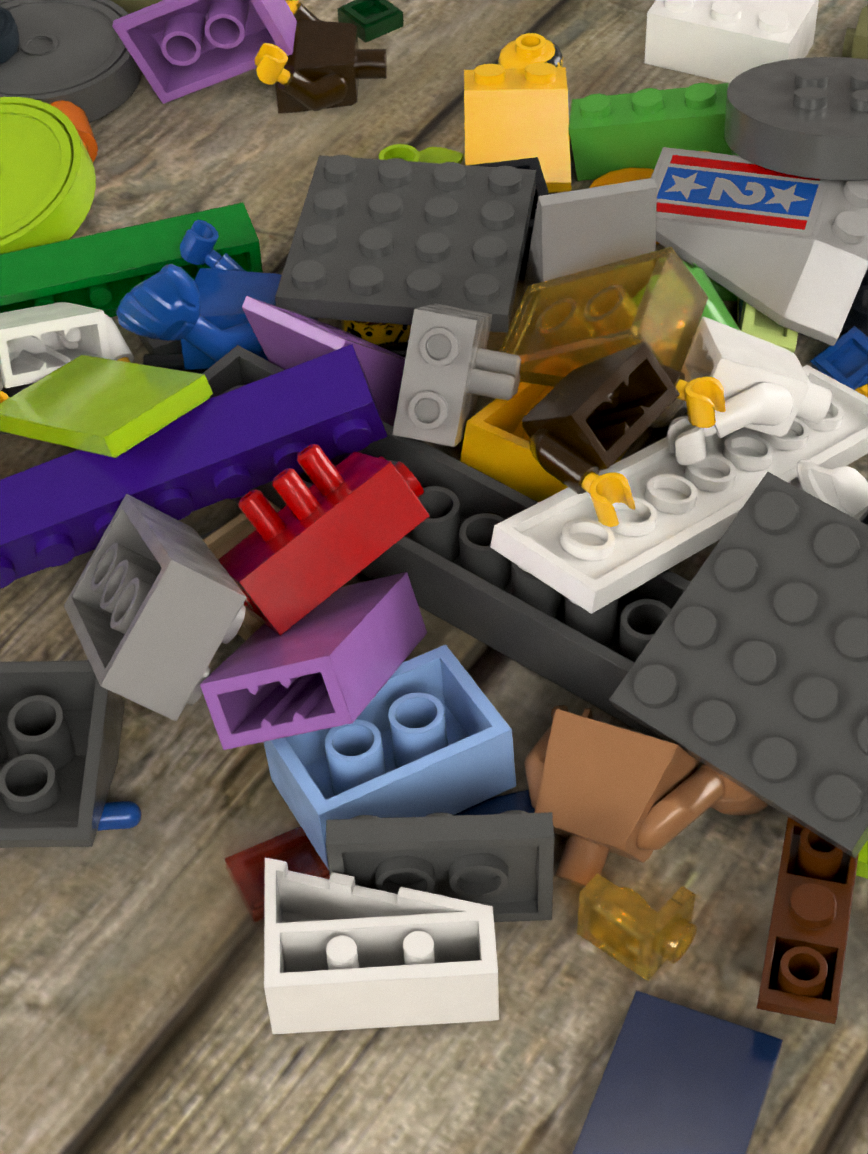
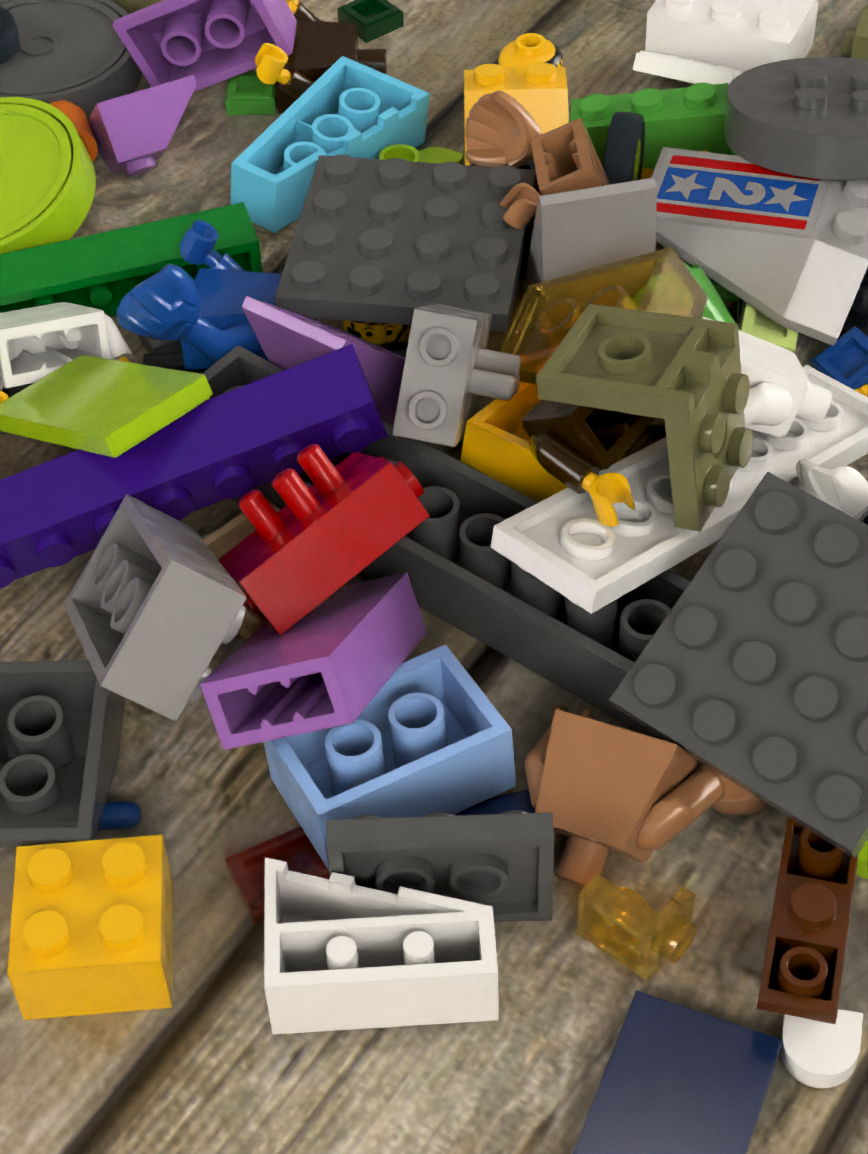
none -> yellow brick [7,835,174,1020]
none -> medium lavender slope [88,75,197,176]
none -> bright green tile [225,71,277,115]
none -> medium azure wedge [231,56,430,233]
none -> medium nougat torso [466,90,610,229]
none -> olive bracket [535,304,753,532]
none -> black bush [603,112,645,185]
none -> white tile [633,50,745,85]
none -> white tile [780,1009,863,1088]

